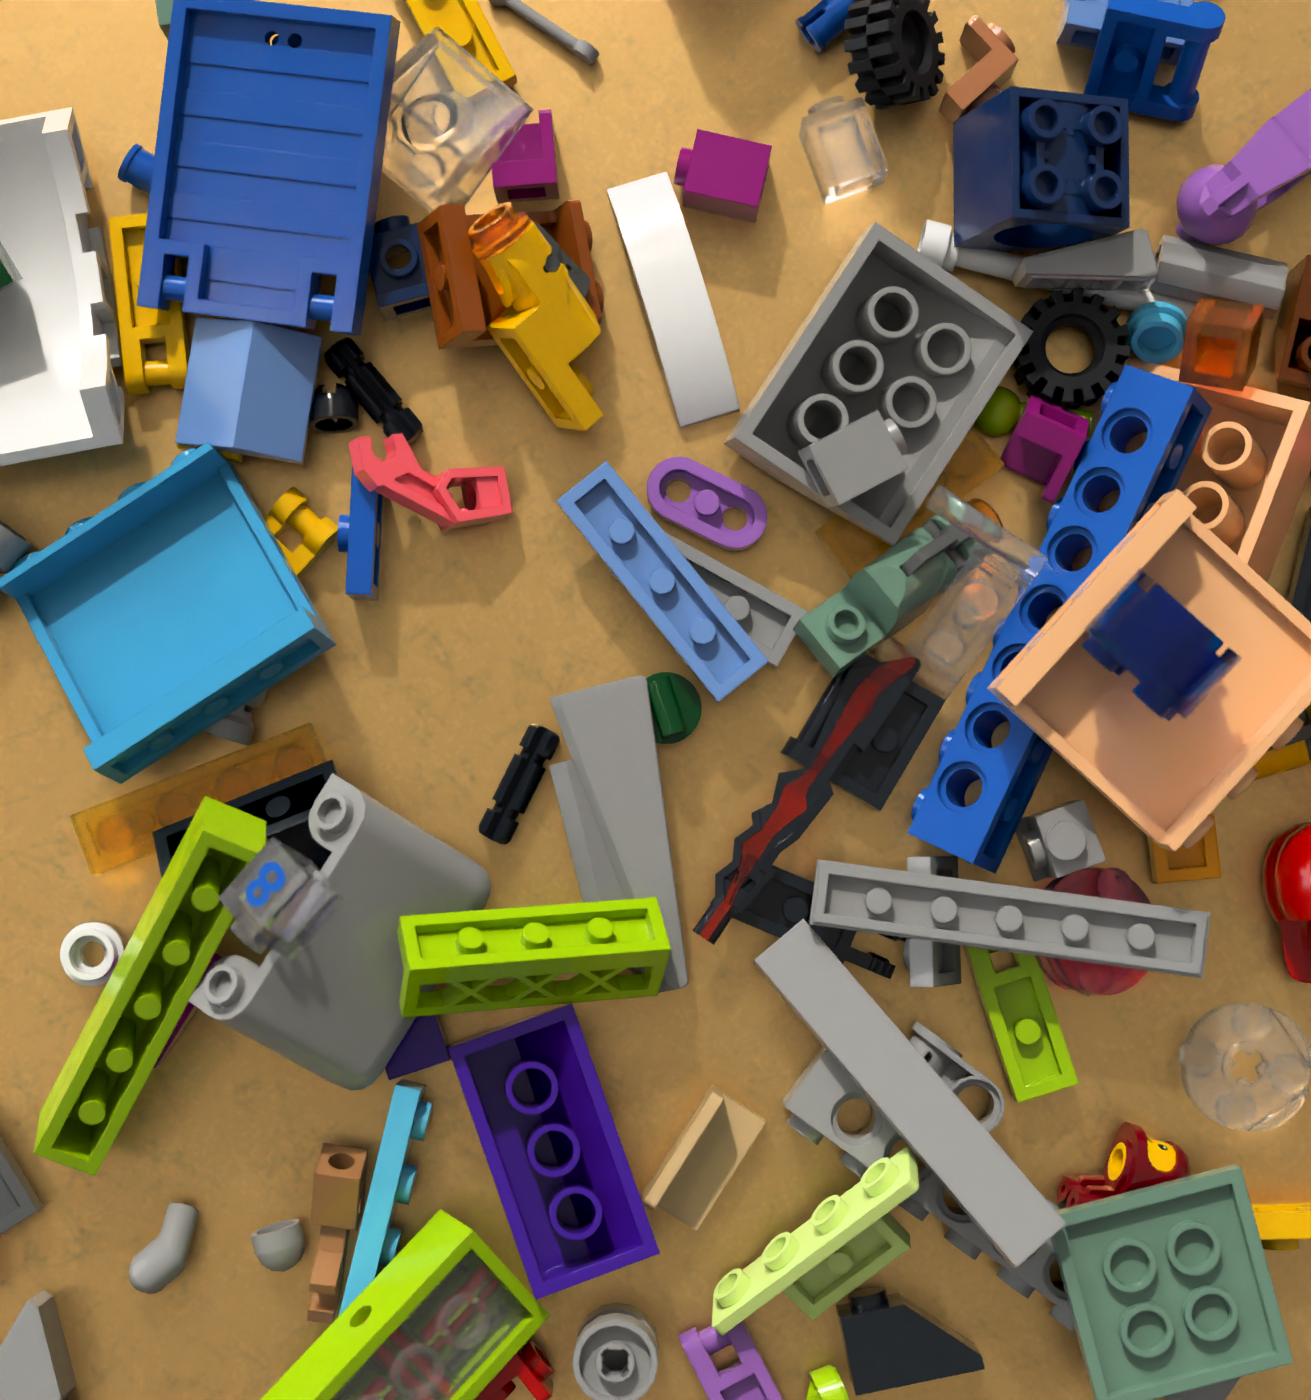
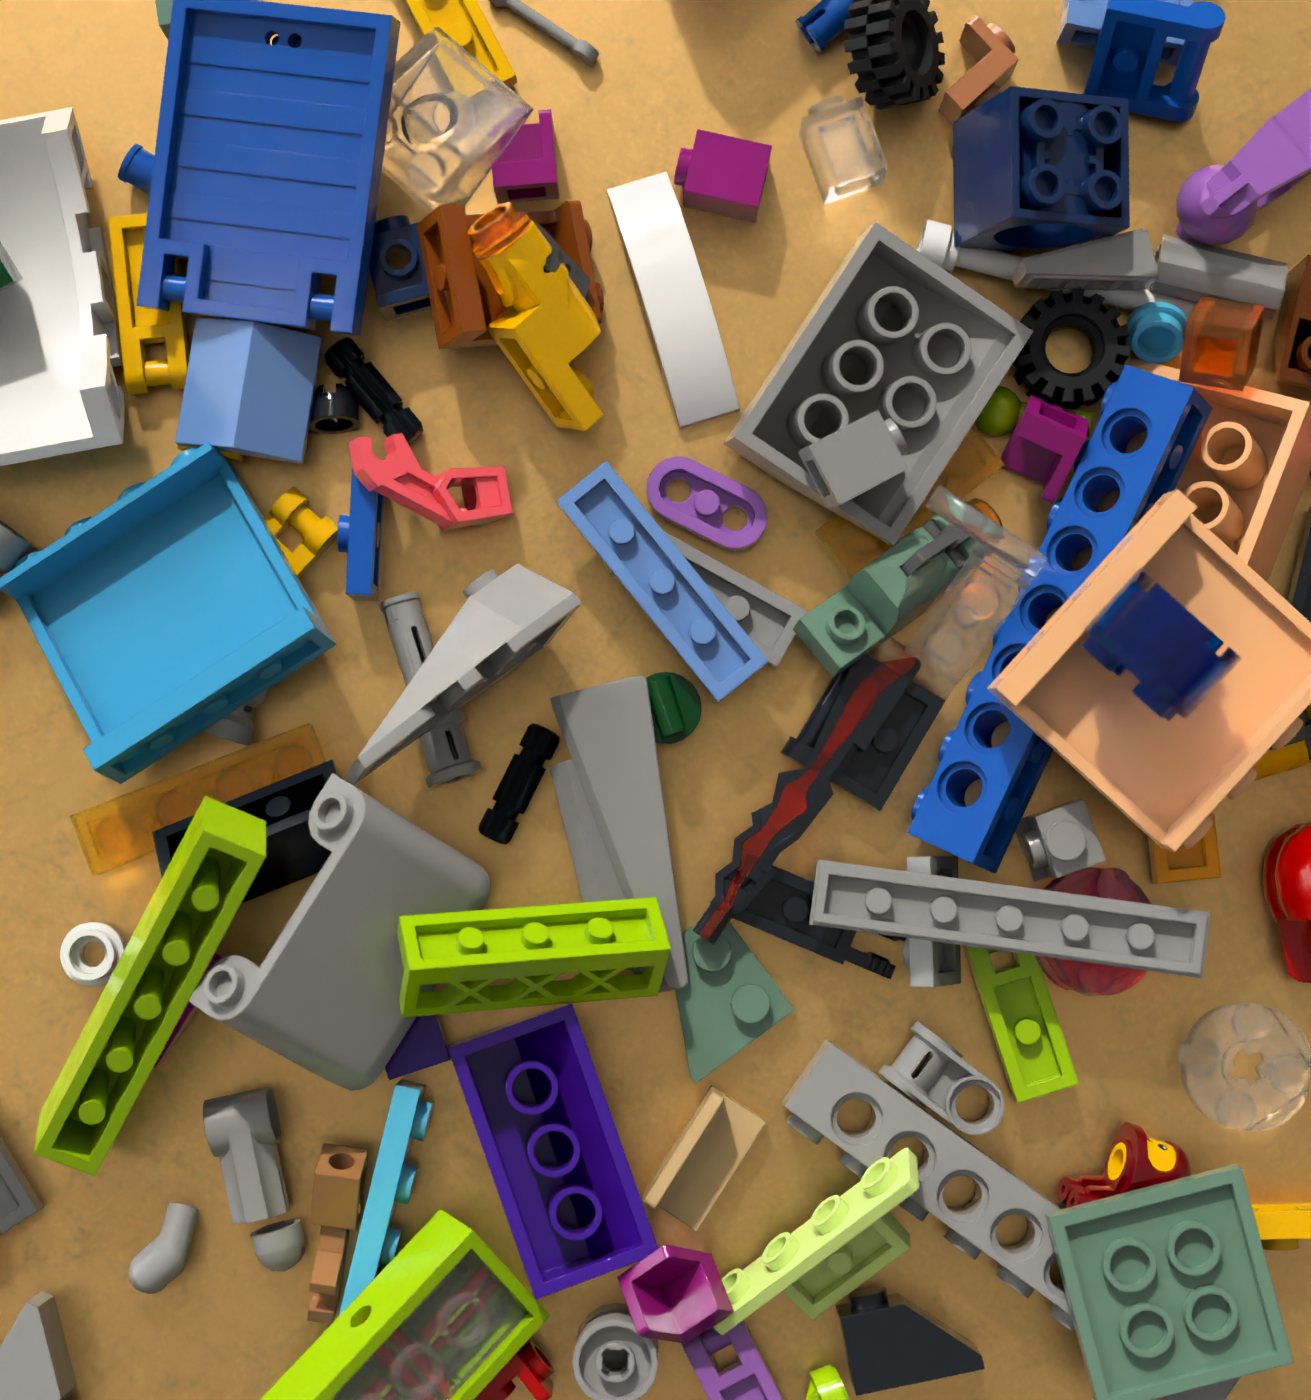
clear brick [218,837,346,960] -> none
light grey tile [753,919,1067,1269] -> none
none -> light grey piece [203,1087,290,1224]
none -> wedge [345,563,582,786]
none -> light grey pin [379,592,483,788]
none -> magenta panel [617,1245,734,1344]
none -> sand green wing [675,907,795,1084]

